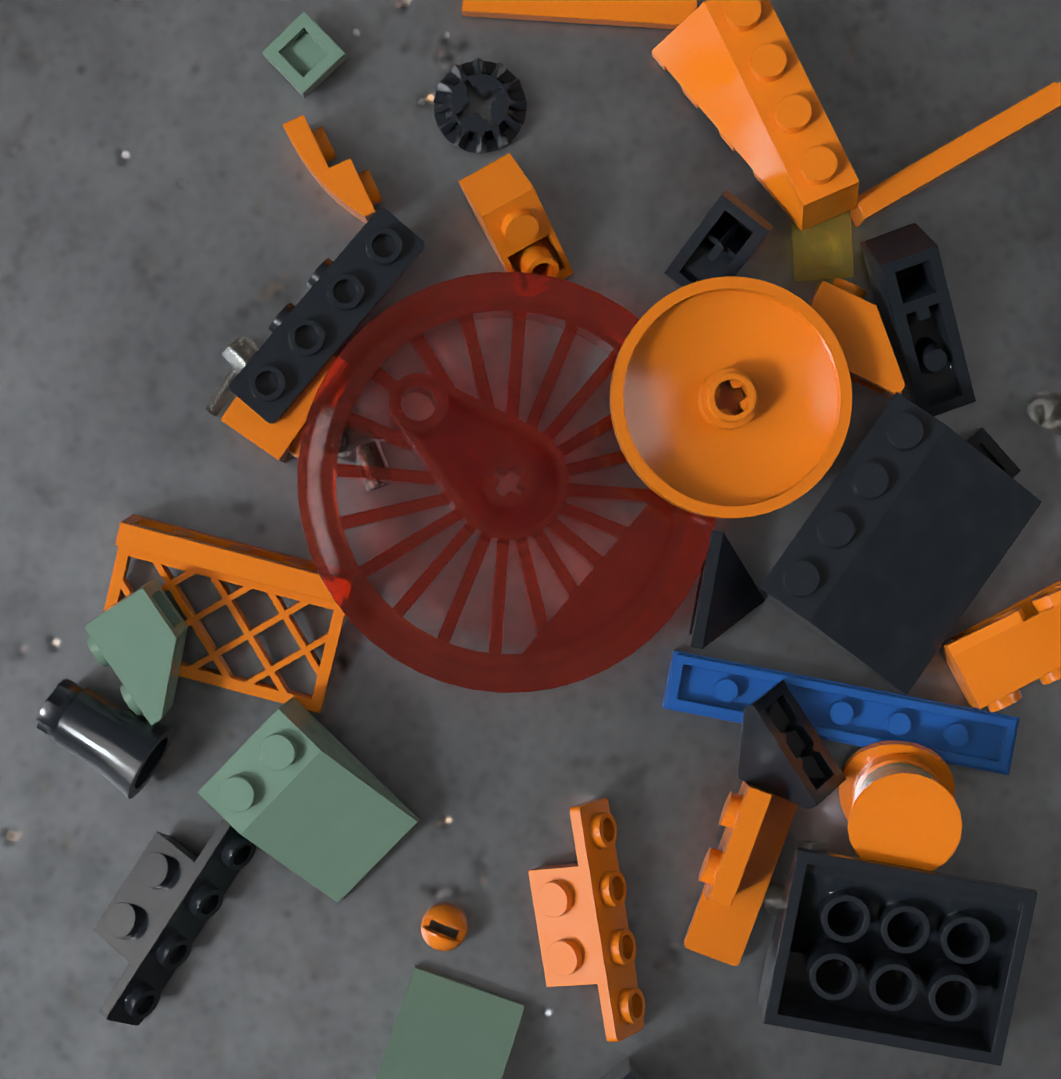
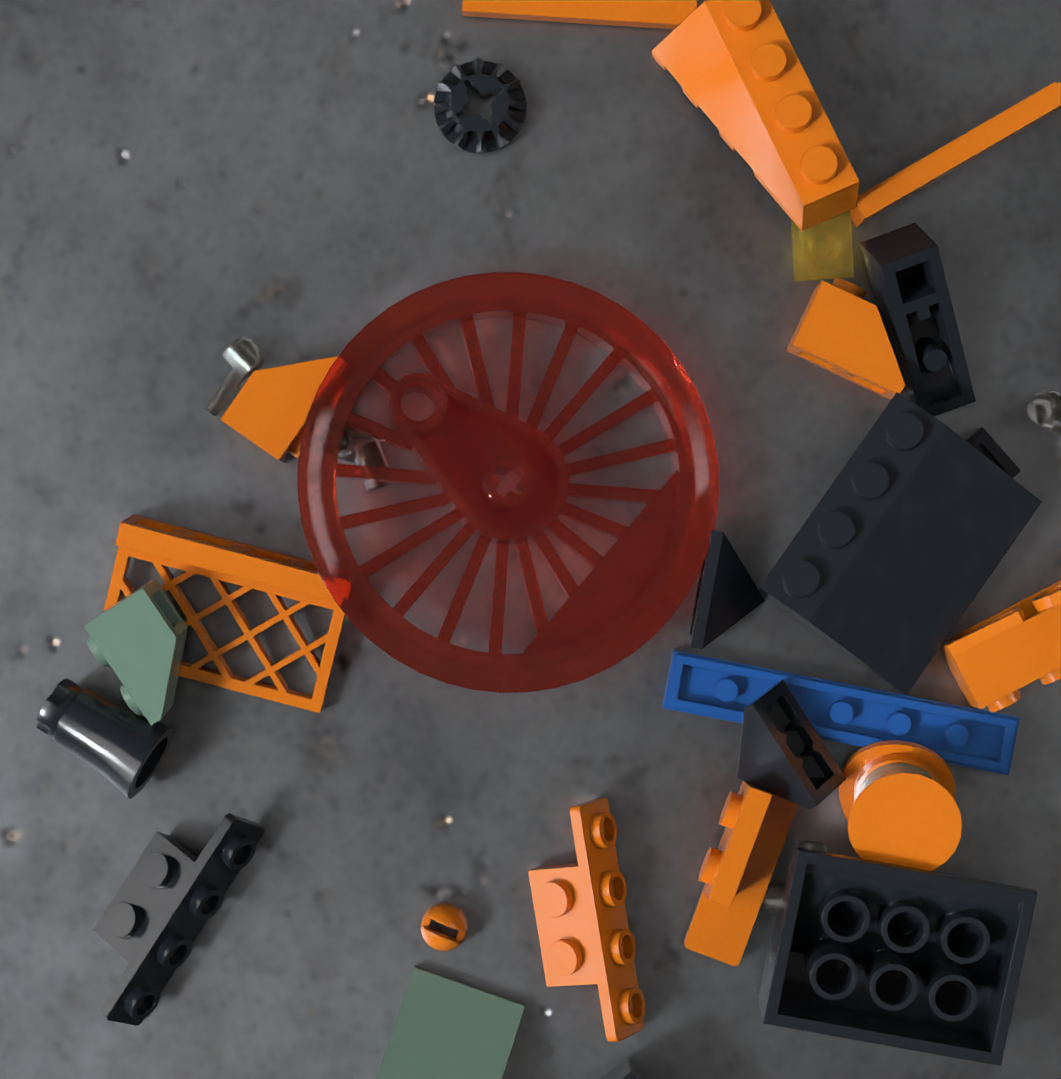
sand green slope [197,697,419,903] -> none
black bracket [229,208,425,424] -> none
sand green plate [262,11,347,98] -> none
orange slope [282,115,383,224] -> none
orange slope [458,153,574,301] -> none
orange dish [610,276,852,519] -> none
black slope [664,190,773,287] -> none

